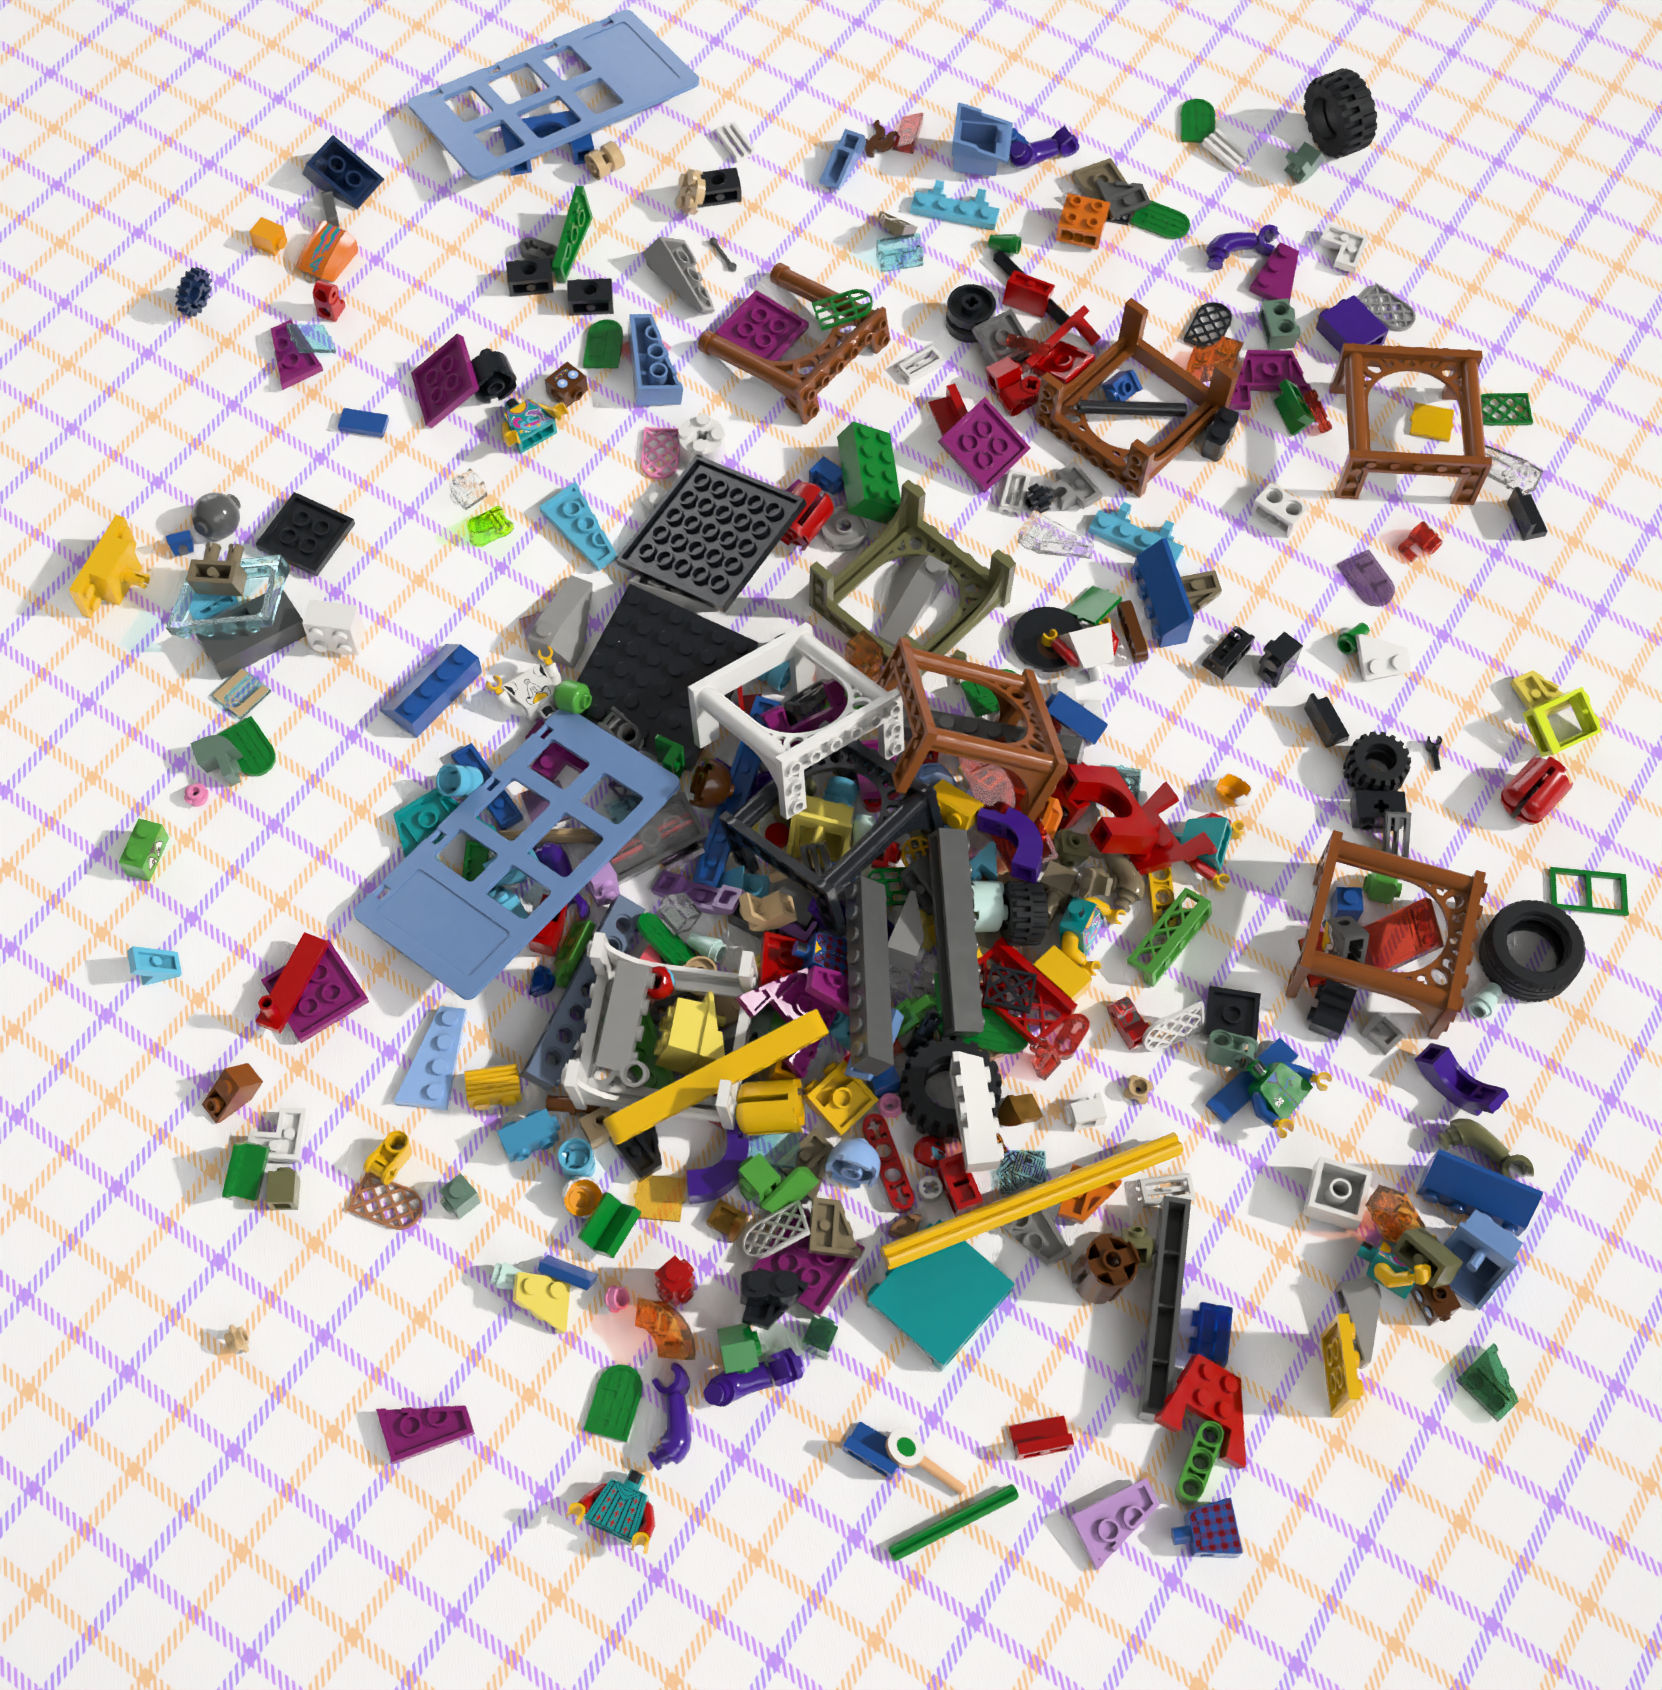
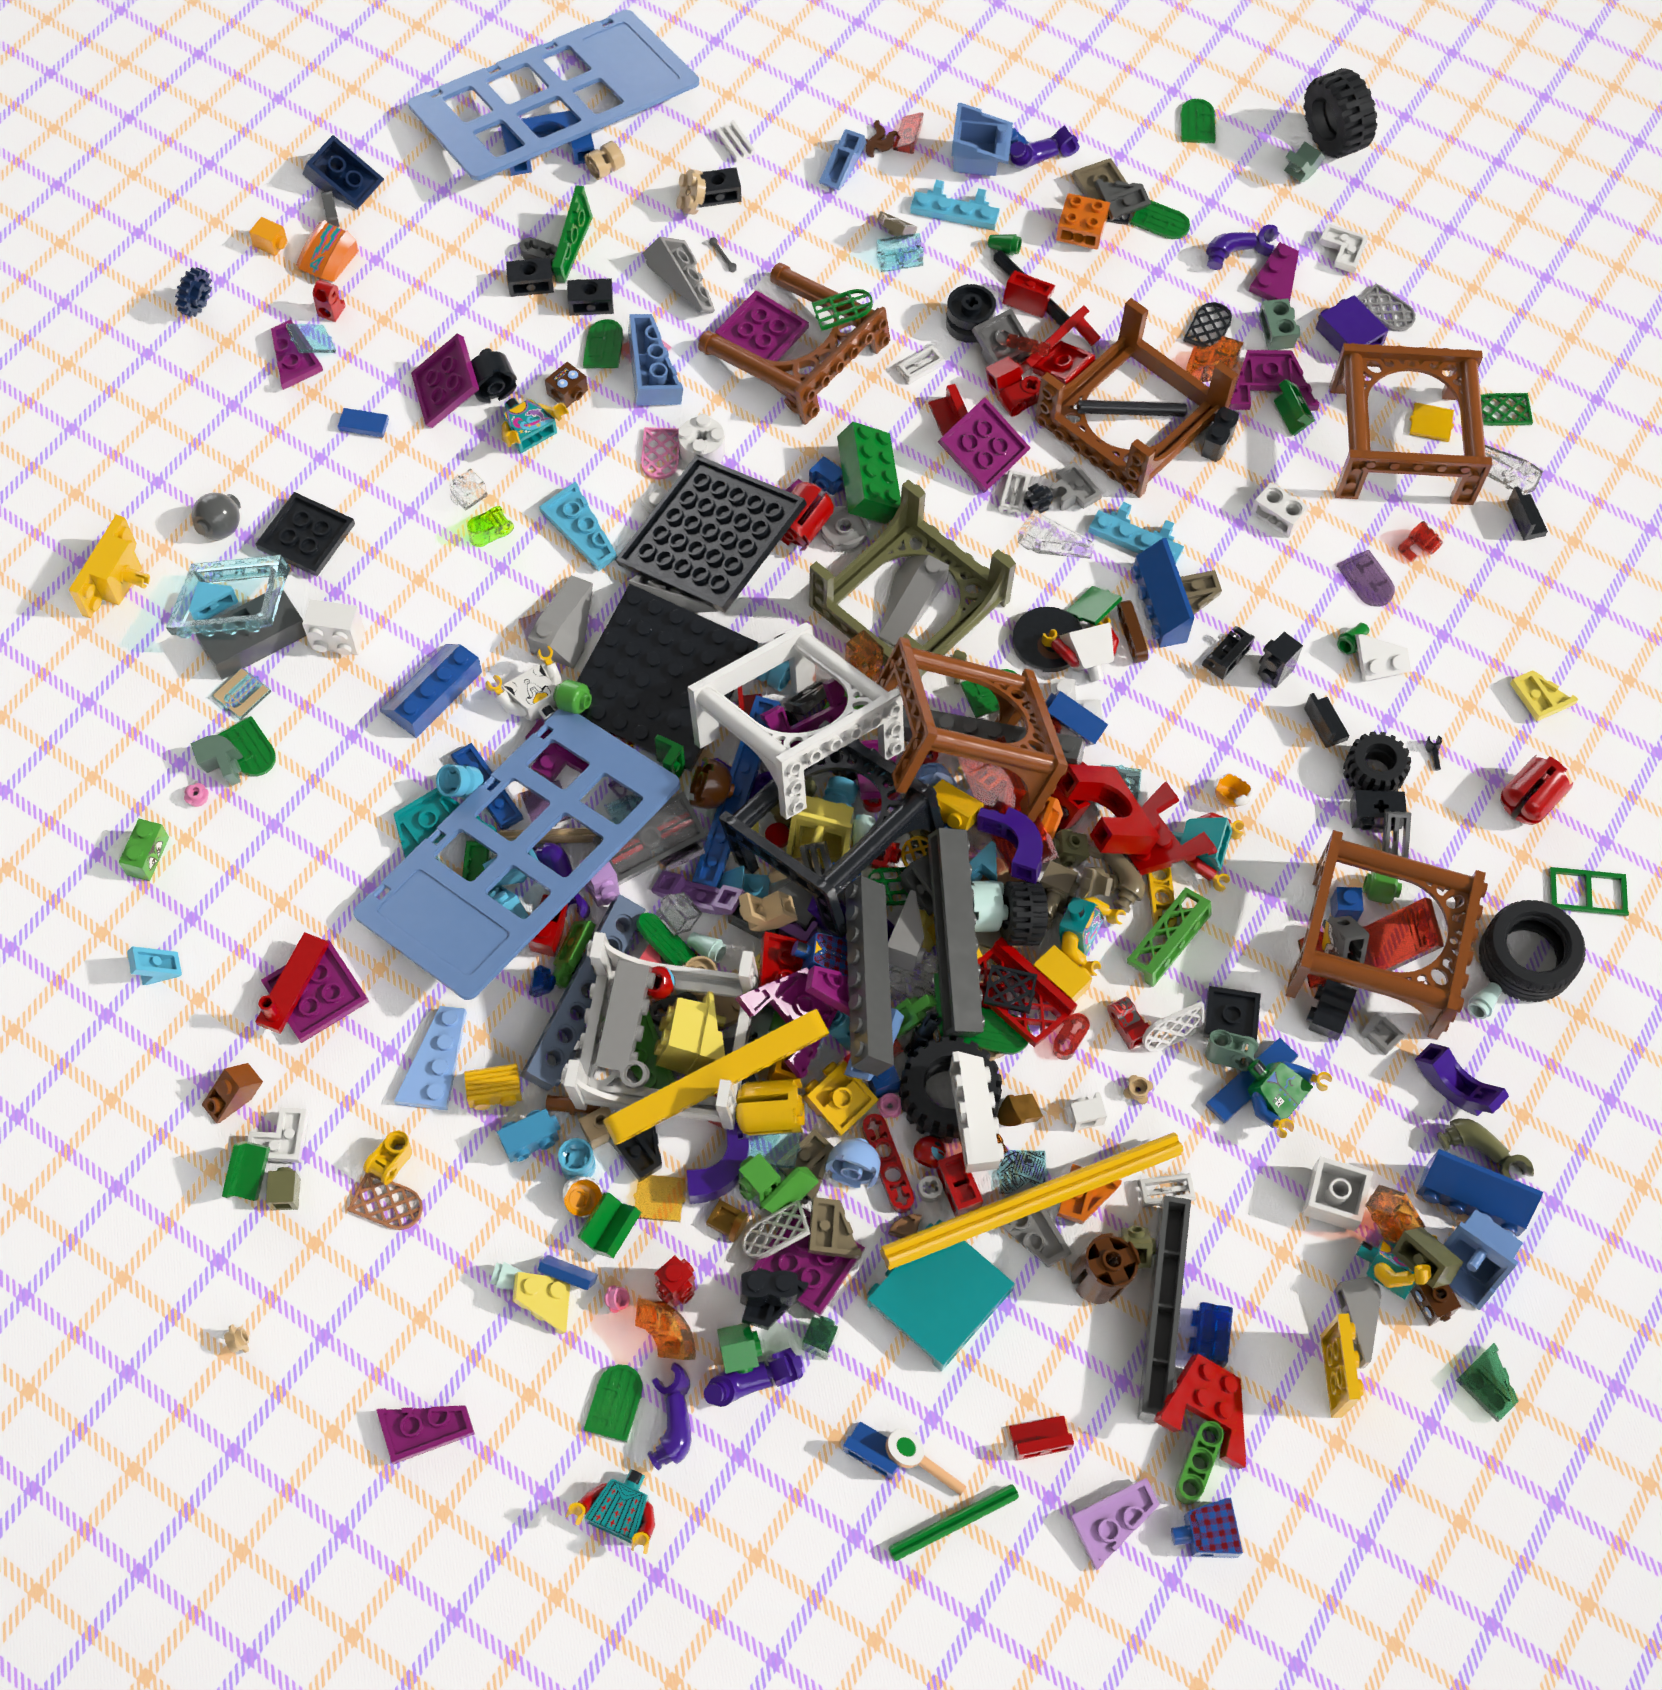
blue tile [166,530,195,557] -> none
dark tan brick [186,542,248,596] -> none
sand green brick [439,1173,481,1220] -> none
dark grey piece [596,706,644,750] -> none
clear red plate [1029,1036,1062,1081] -> none
blue brick [1101,369,1143,401] -> none
white tile [1202,128,1249,171] -> none
clear red axle [1304,389,1333,434] -> none
neon yellow window [1522,687,1603,757] -> none

